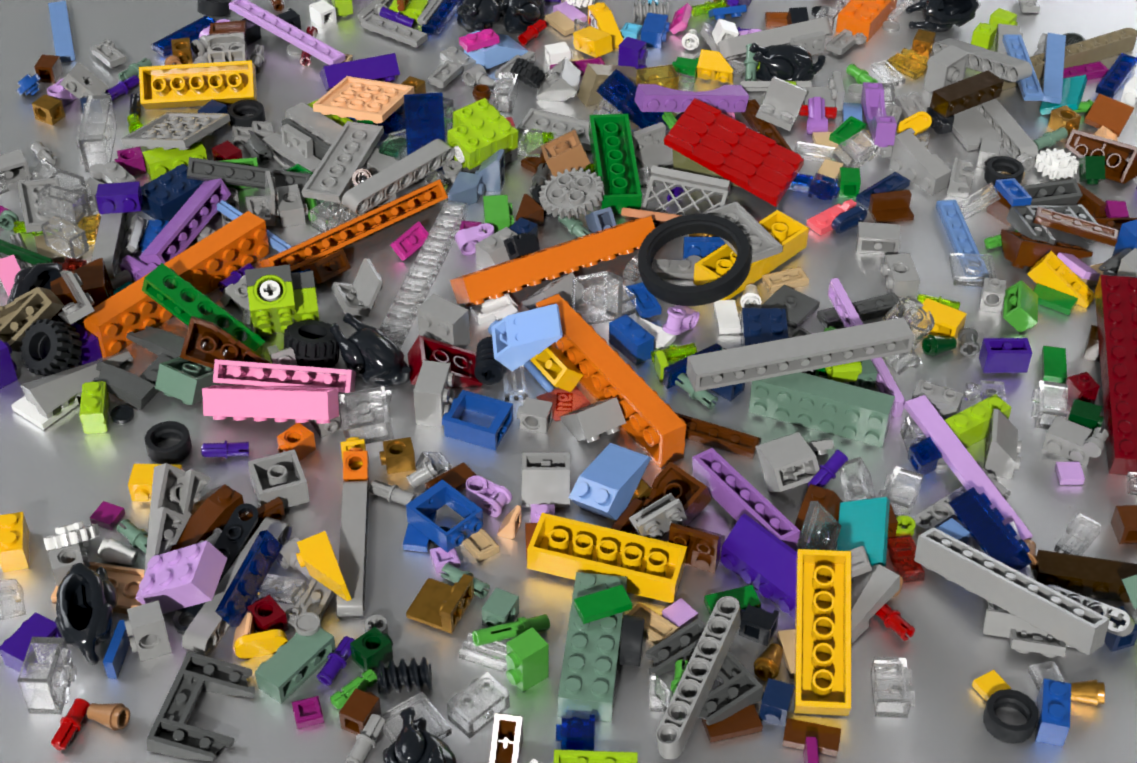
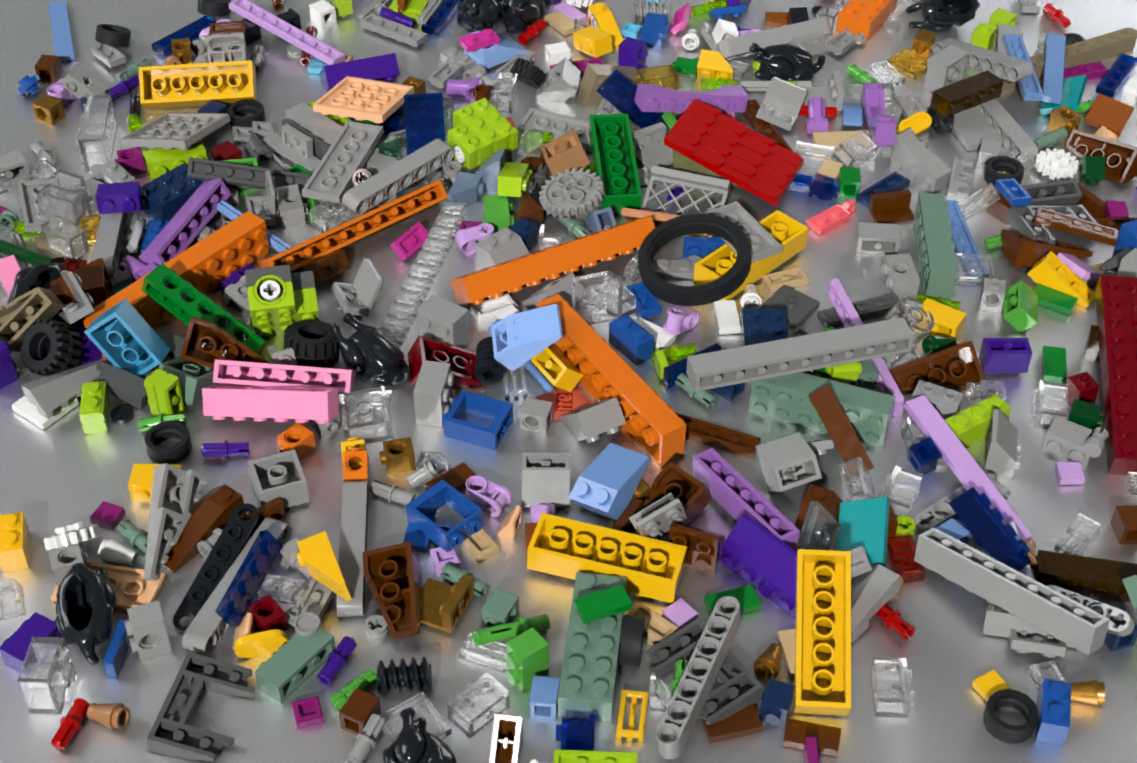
lavender brick [135,541,227,614] -> none
dark green brick [350,627,393,672] -> none
black brick [503,233,540,260] -> none
black brick [739,604,779,646] -> none
sand green pin [744,44,758,81] -> none
dark purple axle [808,450,848,488] -> none
green tile [829,116,867,148] -> none
dark blue tile [831,205,867,233] -> none
dark grey bush [958,328,980,357] -> none
none -> dark azure brick [84,299,171,377]
none -> black tyre [95,24,131,47]
none -> bright green axle [138,413,187,433]
none -> lime brick [144,369,185,417]
none -> medium azure tile [307,58,328,74]
none -> reddish brown wedge [362,541,422,640]
none -> medium lavender piece [446,78,485,102]
none -> lime brick [497,162,532,197]
none -> medium blue brick [529,675,560,721]
none -> clear panel [539,224,561,251]
none -> yellow tile [616,689,649,742]
none -> clear neon green pin [701,77,738,90]
none -> reddish brown tile [808,384,874,479]
none -> reddish brown wedge [888,341,986,391]
none -> sand green brick [913,193,959,305]
none -> red axle [1043,3,1071,28]

